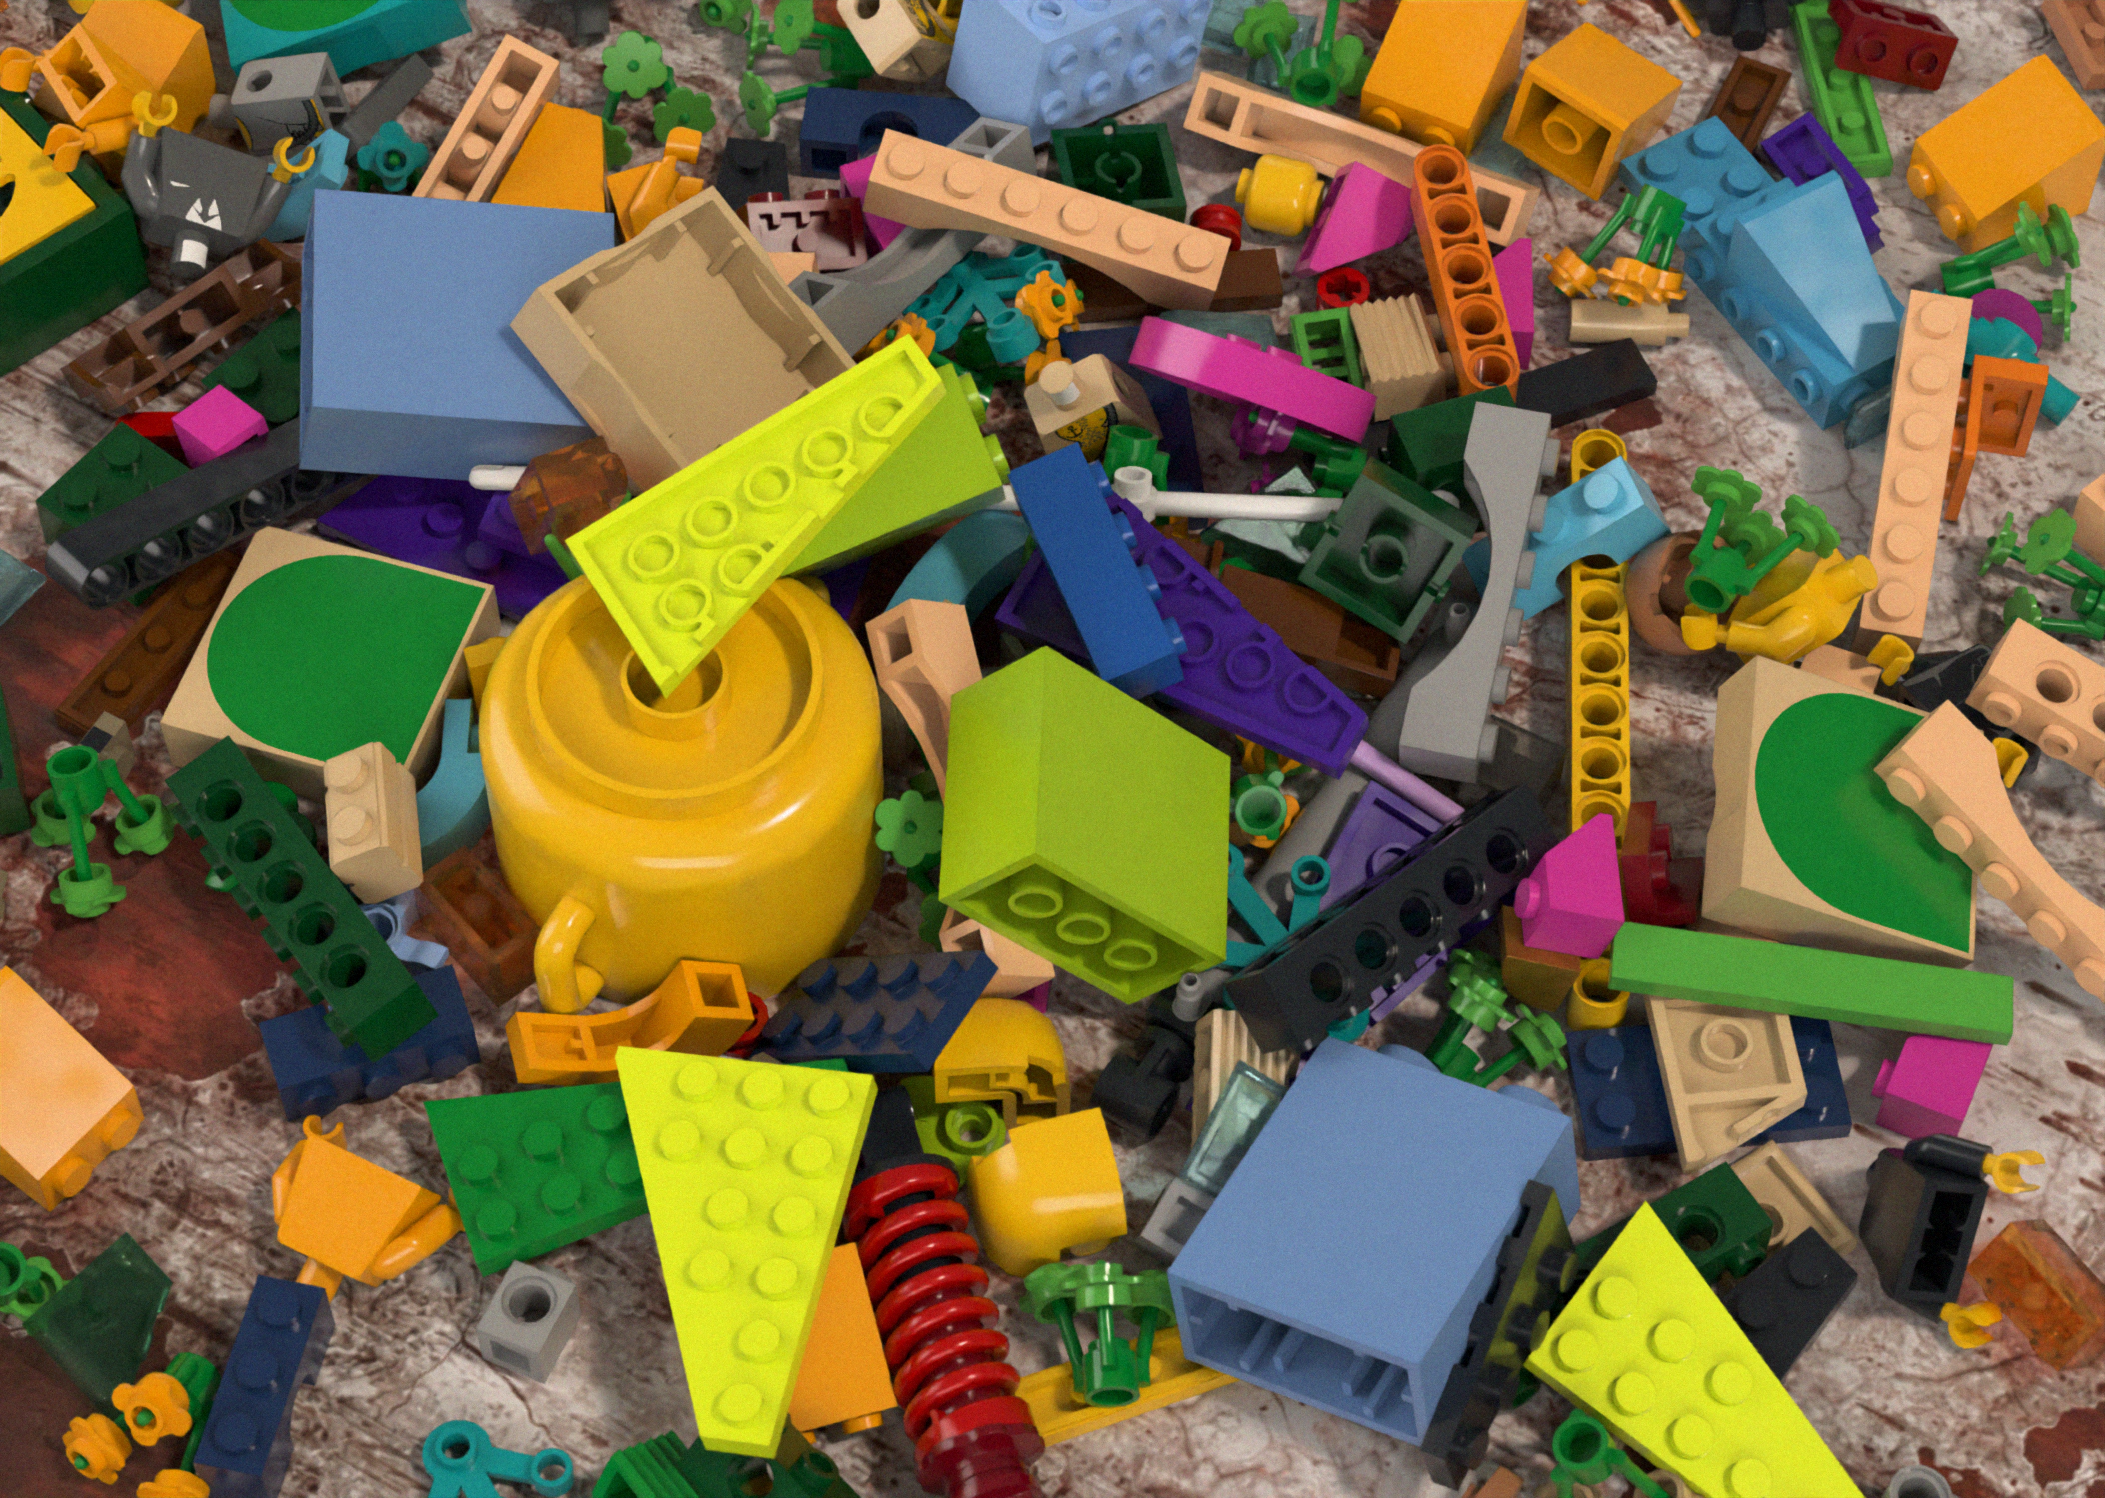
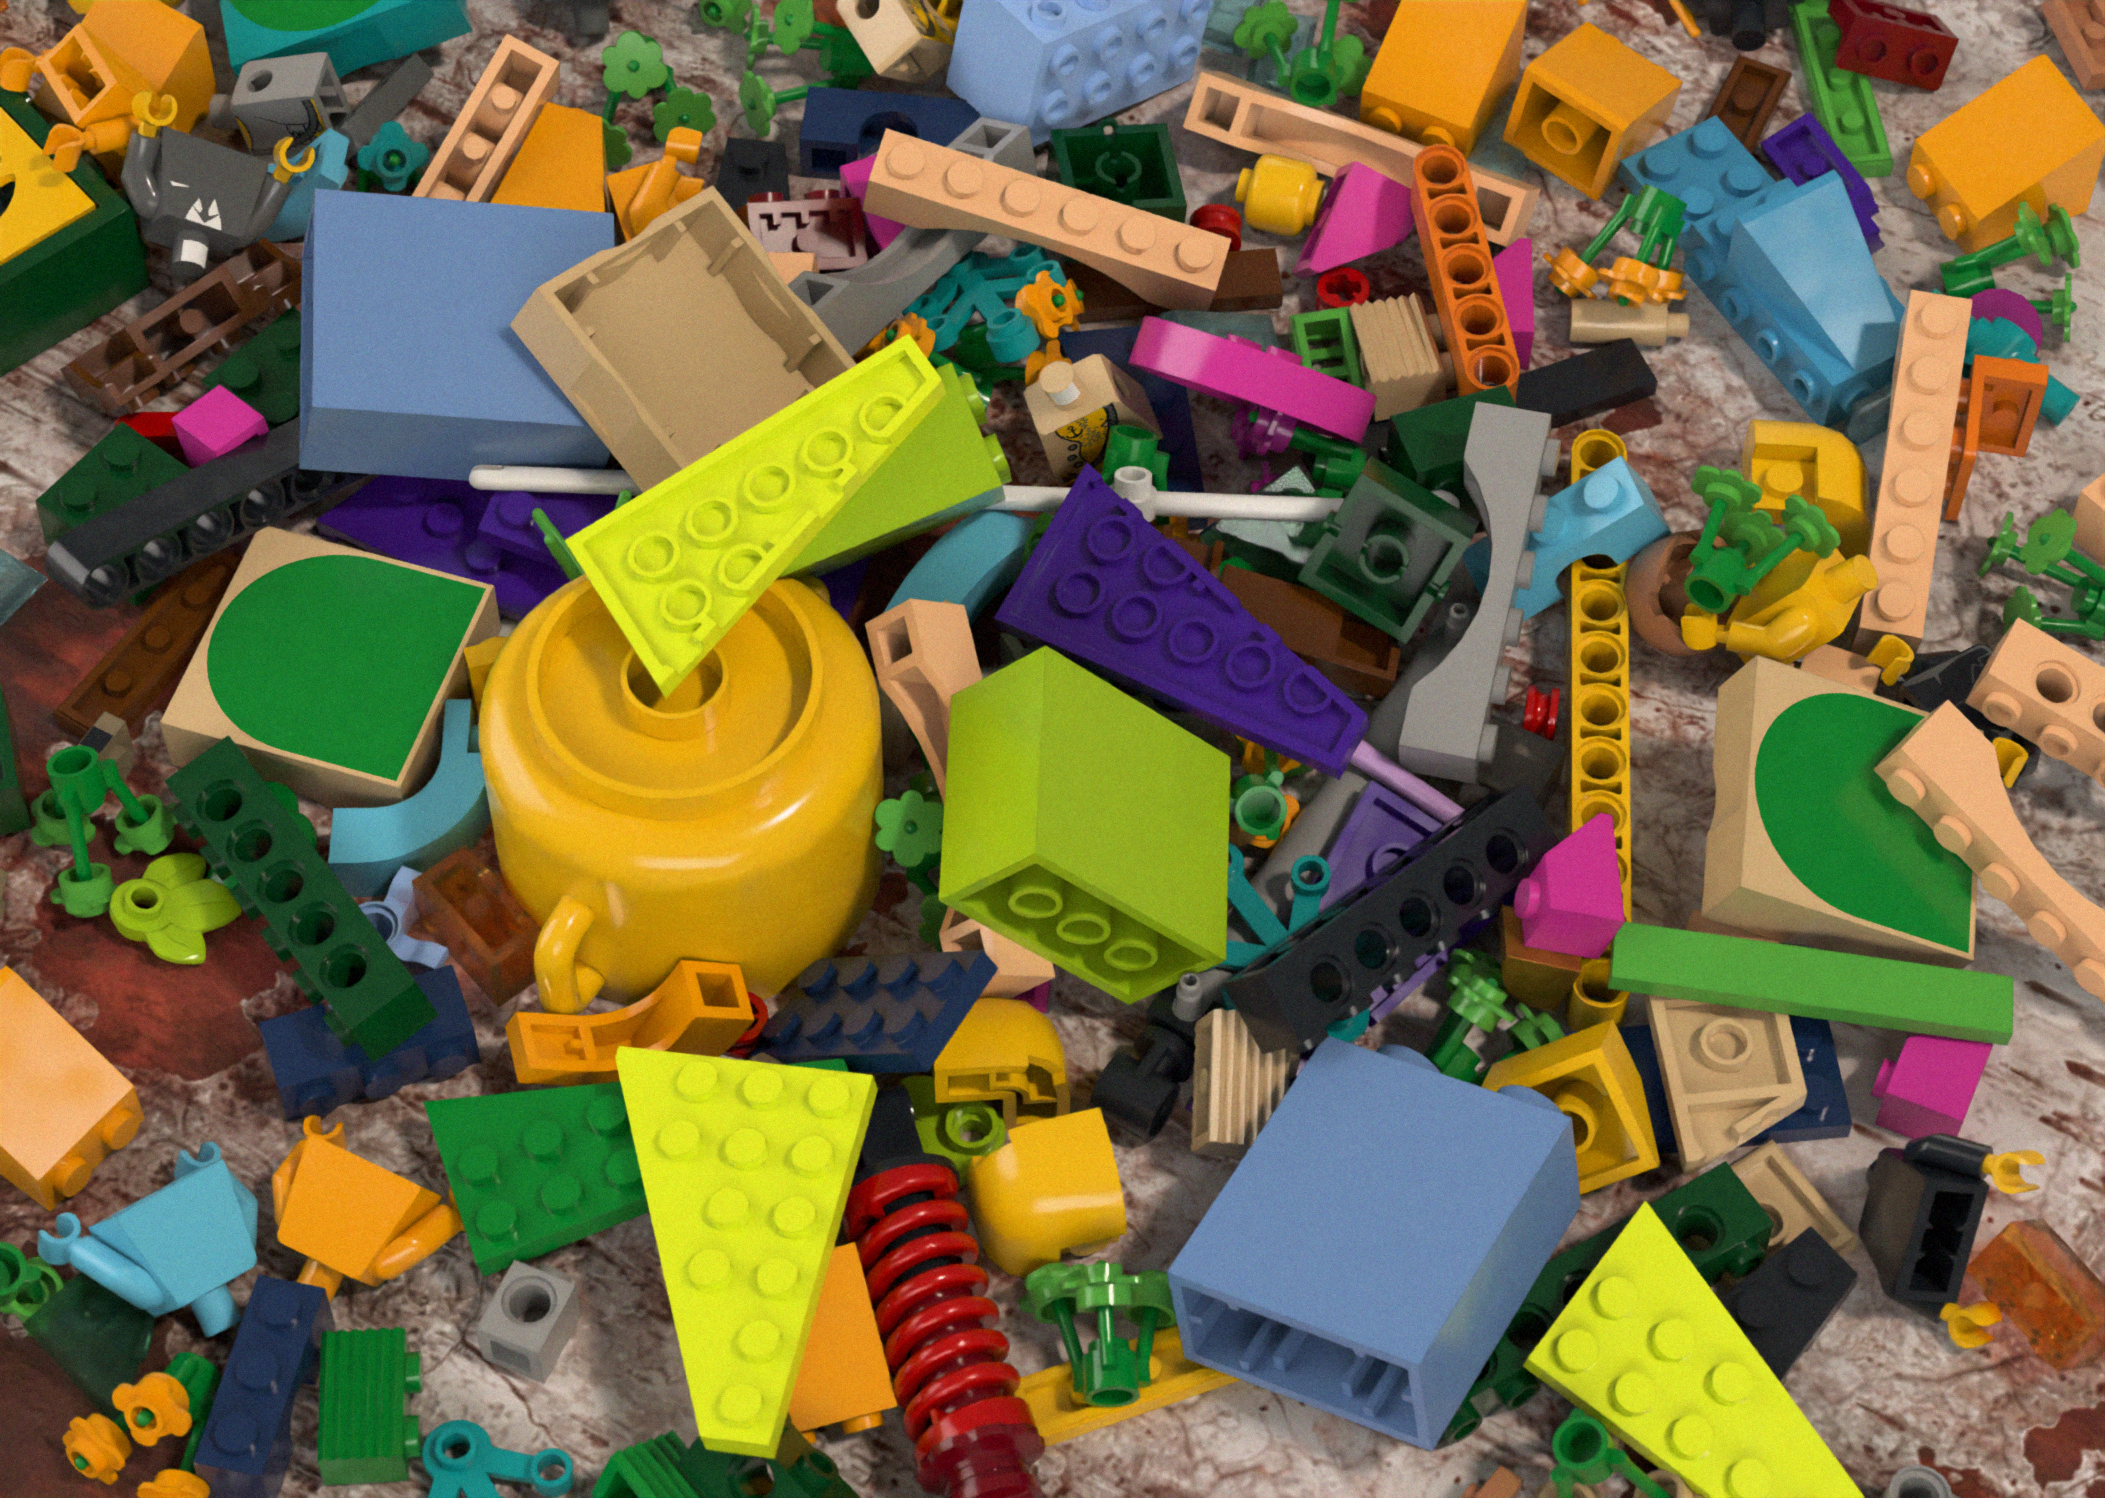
tan brick [323,742,423,904] -> none
clear orange brick [507,435,628,556] -> none
blue brick [1007,442,1188,700] -> none
light grey brick [1130,1176,1215,1268] -> none
clear light blue tile [1177,1060,1289,1199] -> none
black wing [1419,1179,1579,1492] -> none
dark red bracket [1620,800,1705,929] -> none
none -> medium azure torso [37,1142,258,1338]
none -> lime plate [109,853,242,964]
none -> green brick [317,1326,424,1485]
none -> yellow slope [1481,1019,1660,1195]
none -> red bush [1521,684,1560,745]
none -> yellow brick [1742,419,1871,558]

